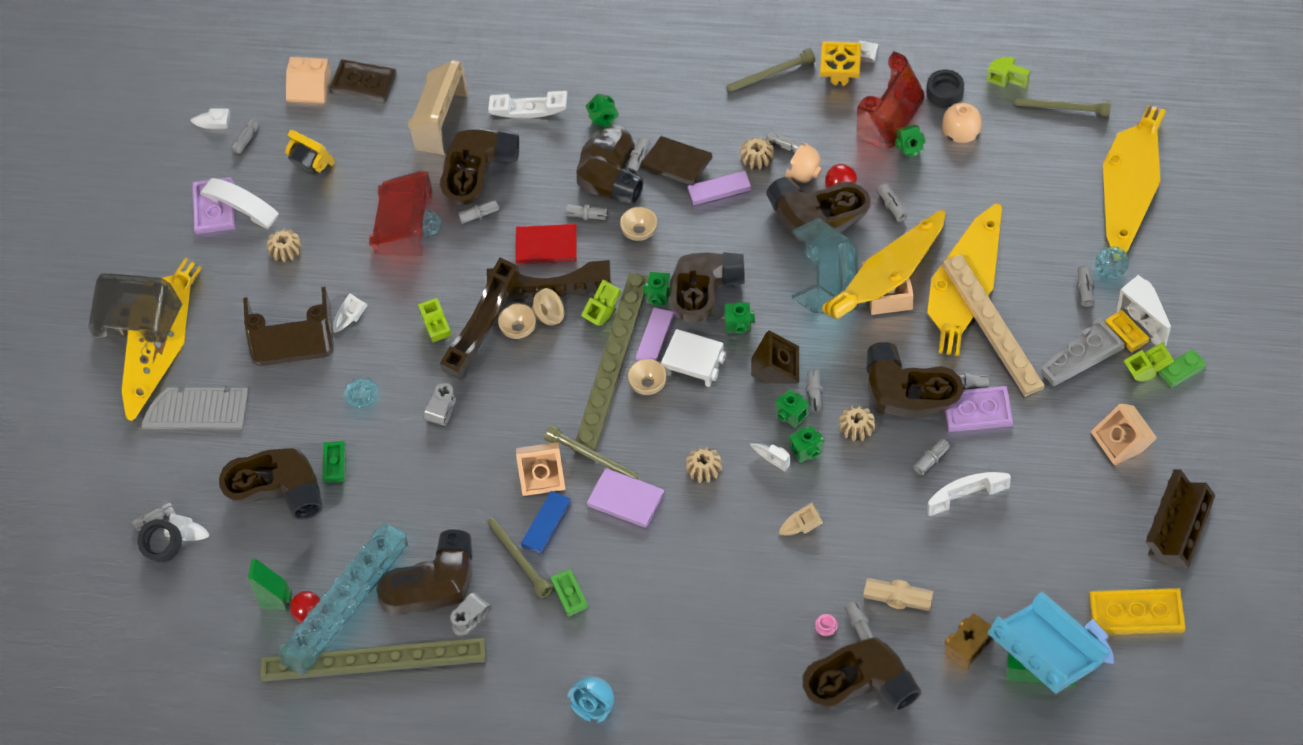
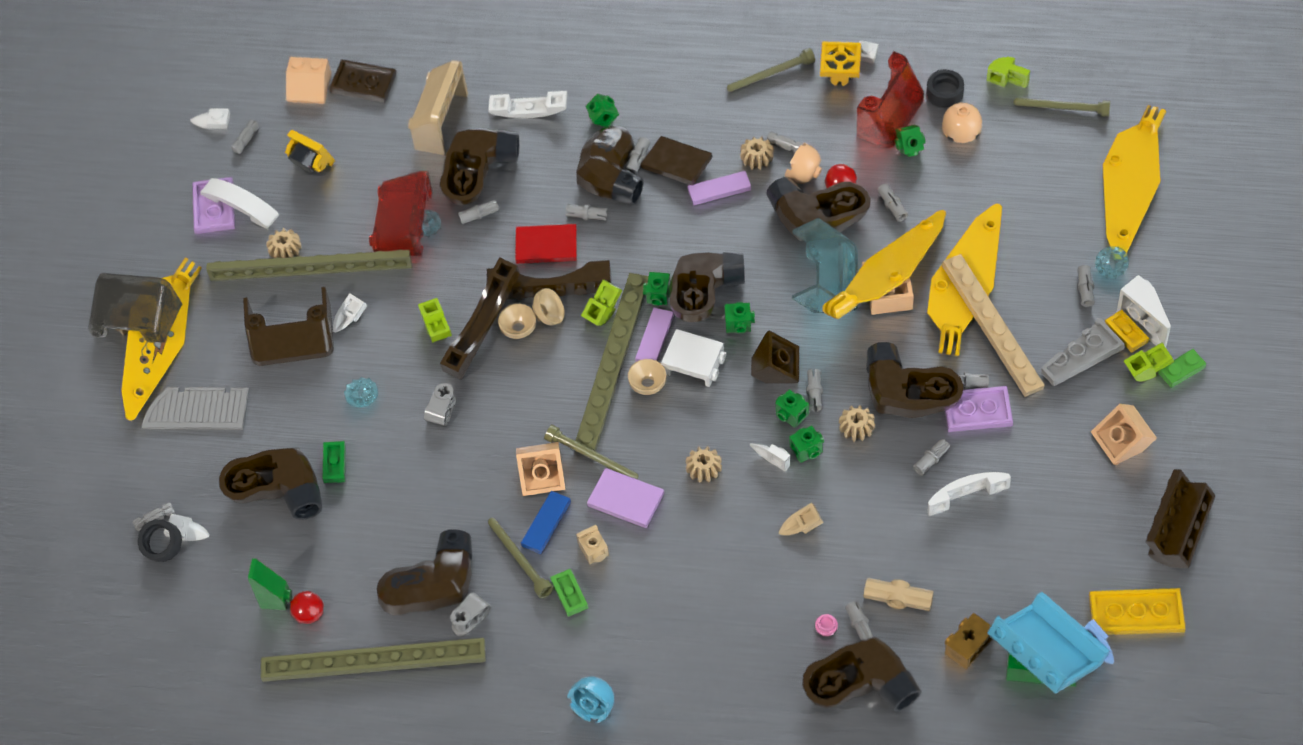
clear light blue brick [278,523,409,676] -> none
tan piece [620,207,657,241] -> none
none -> olive plate [206,250,412,281]
none -> tan brick [576,525,609,565]

